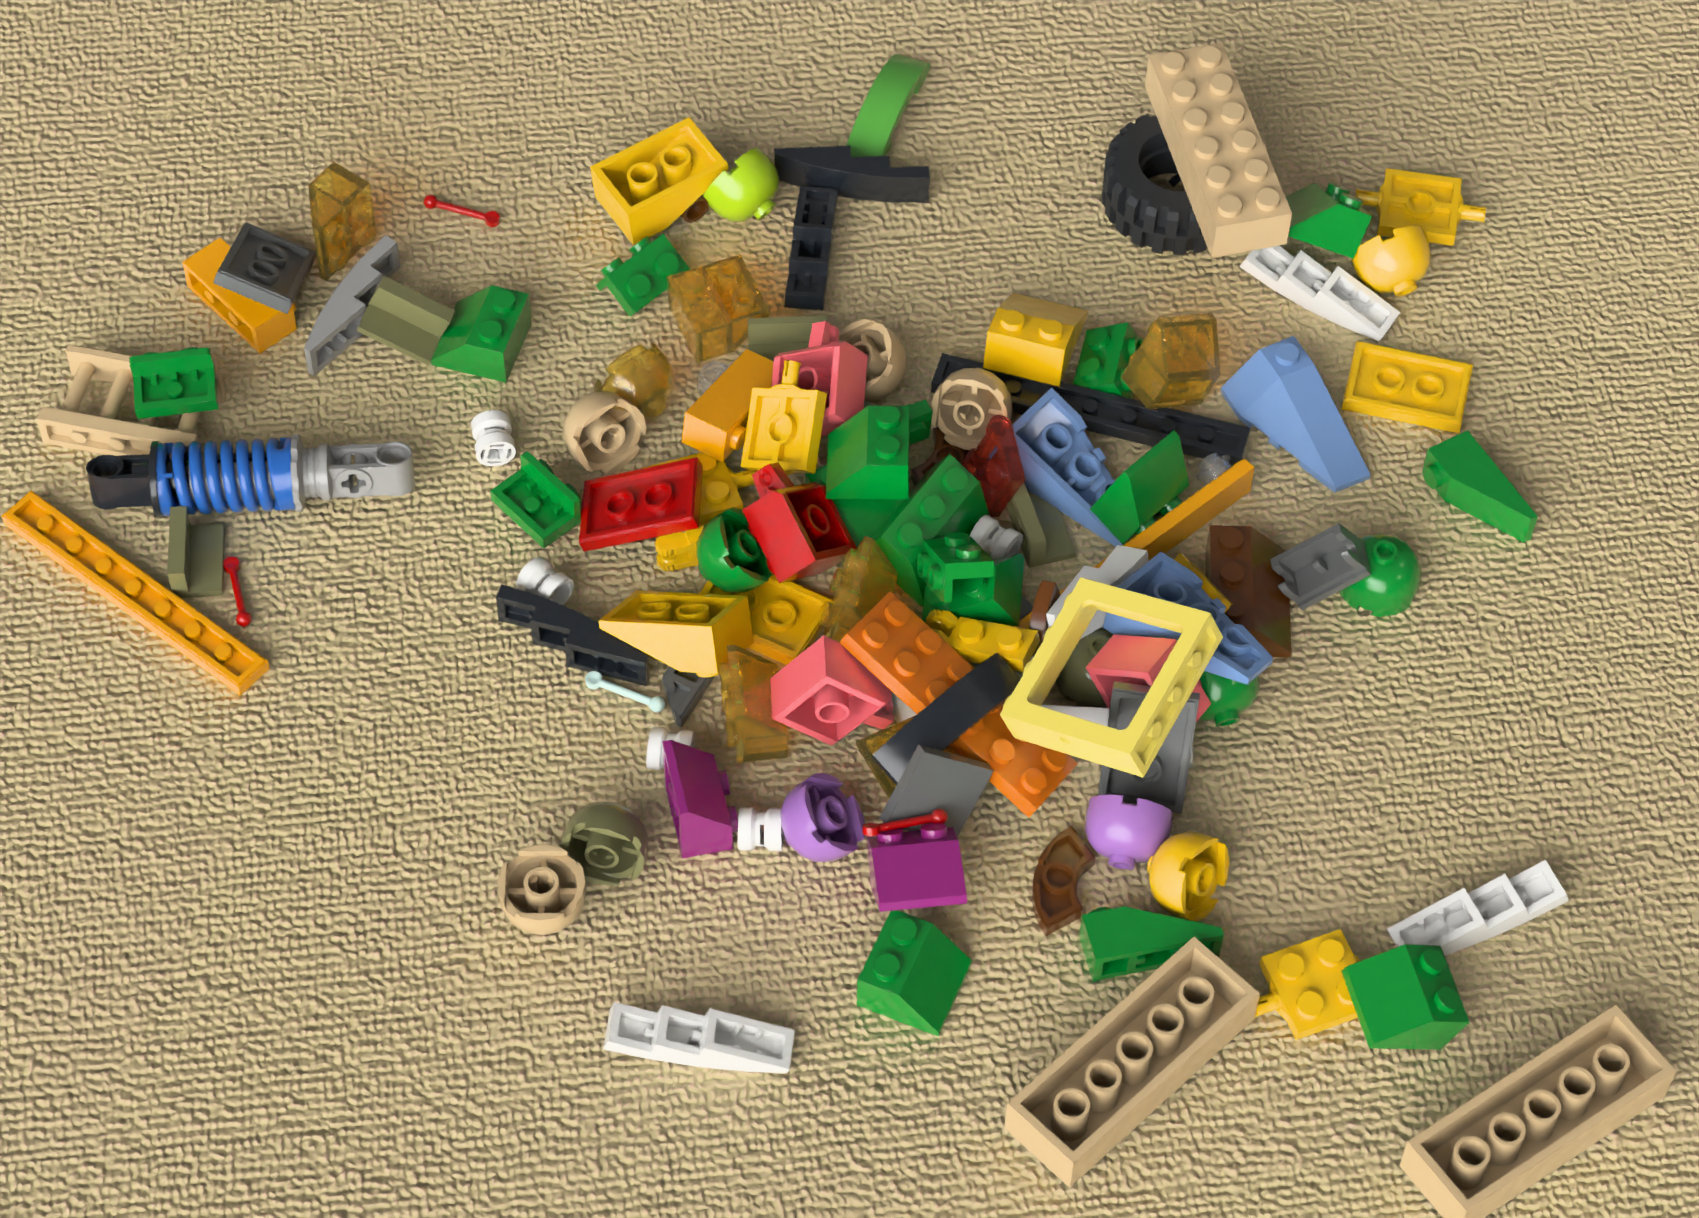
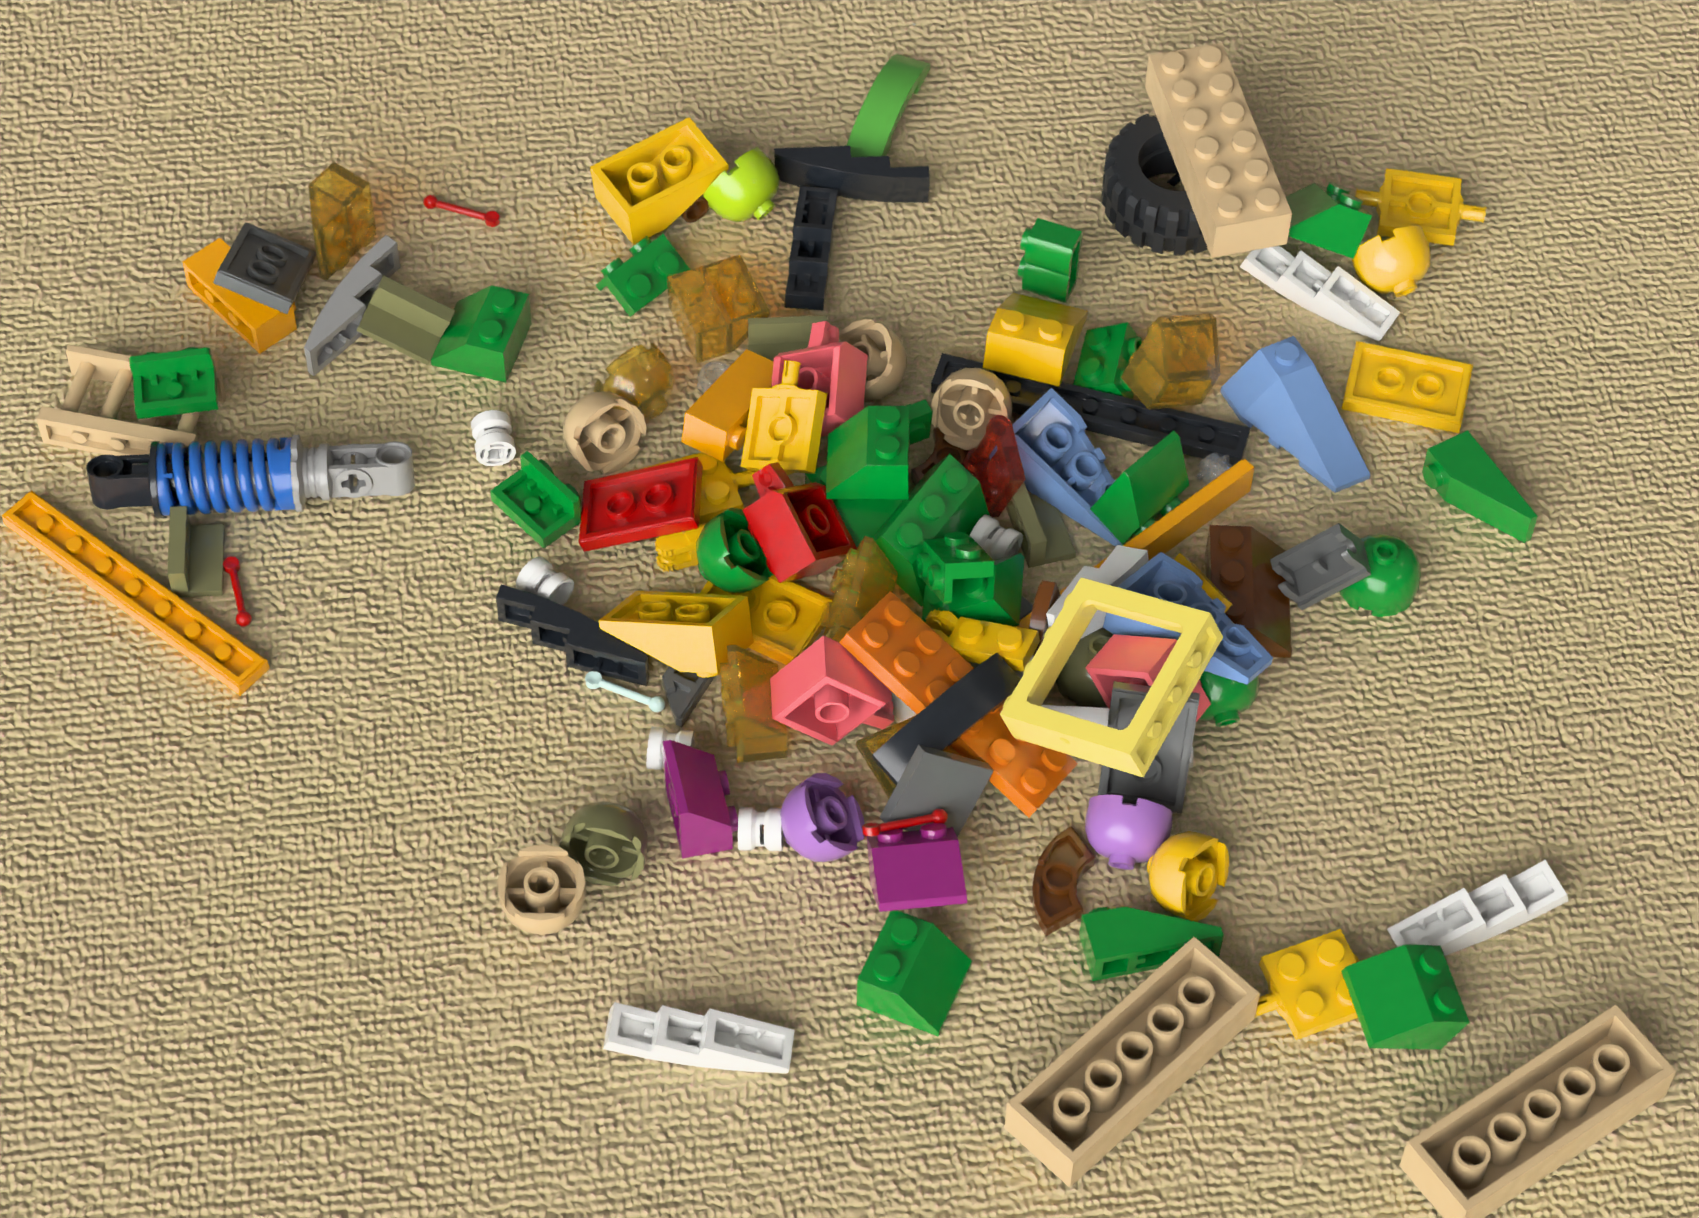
none -> green brick [1017,218,1083,303]

